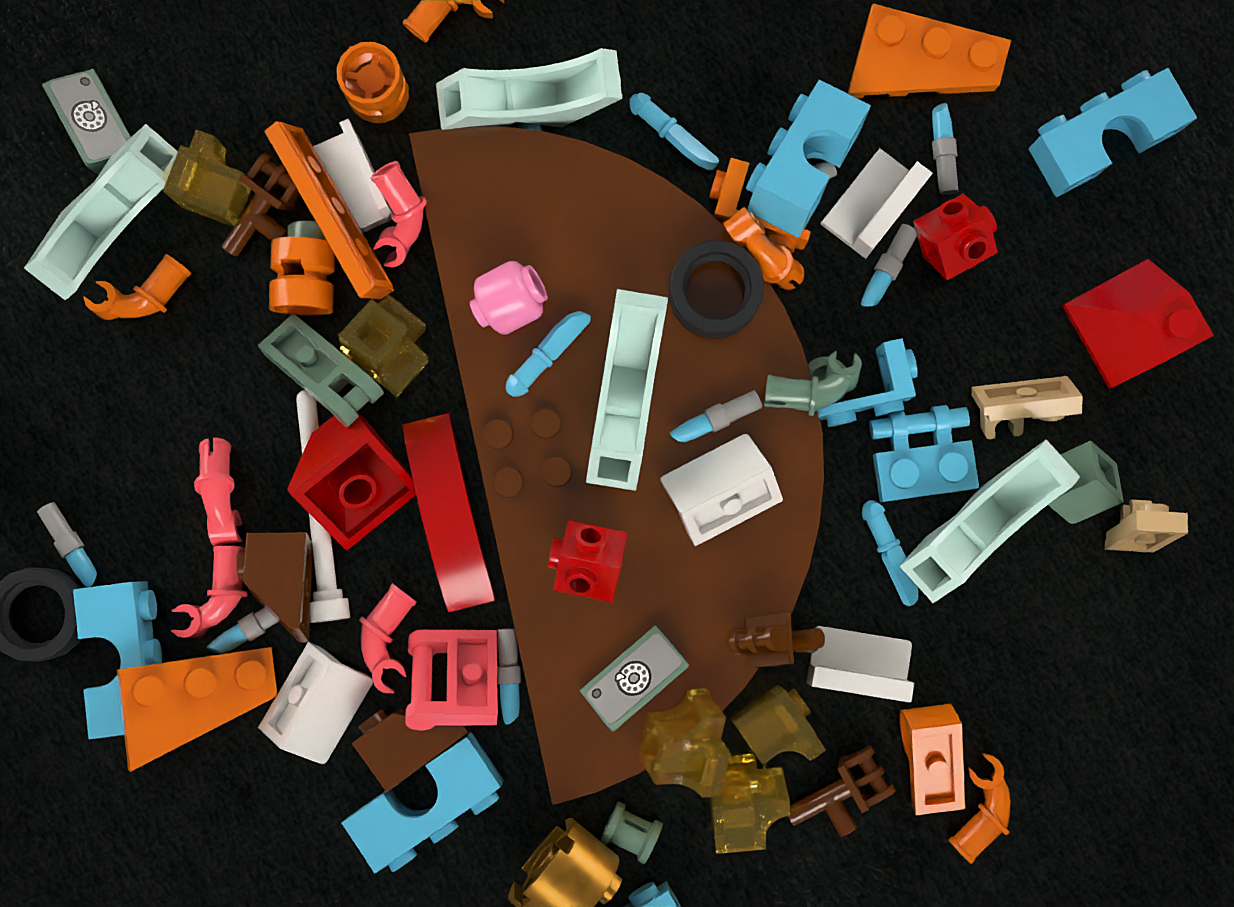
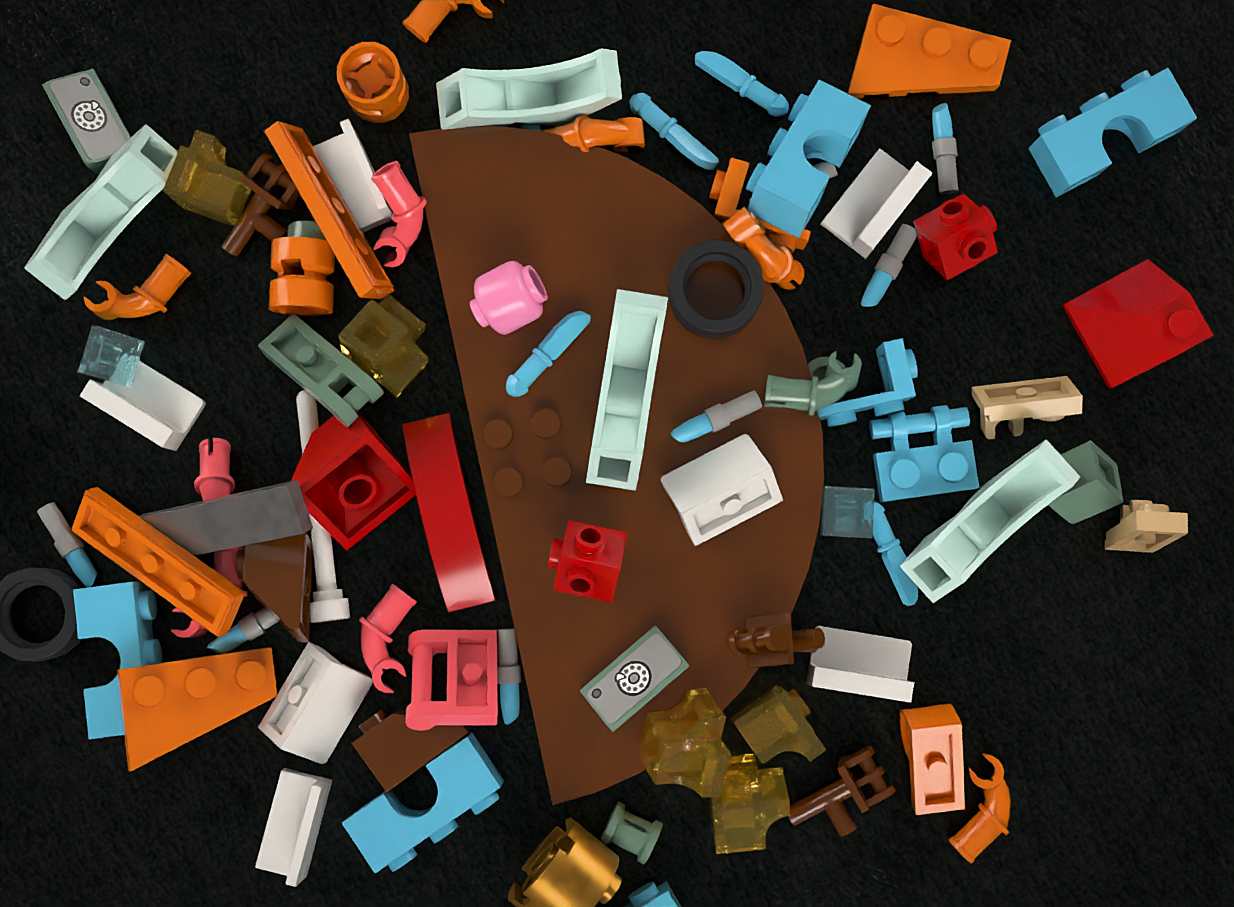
none -> orange tile [71,487,246,637]
none -> clear light blue tile [78,325,145,388]
none -> white panel [80,353,206,451]
none -> flat silver tile [139,480,313,556]
none -> white panel [255,768,332,887]
none -> orange piece [542,115,645,153]
none -> medium azure piece [695,51,789,117]
none -> clear light blue tile [820,486,875,539]

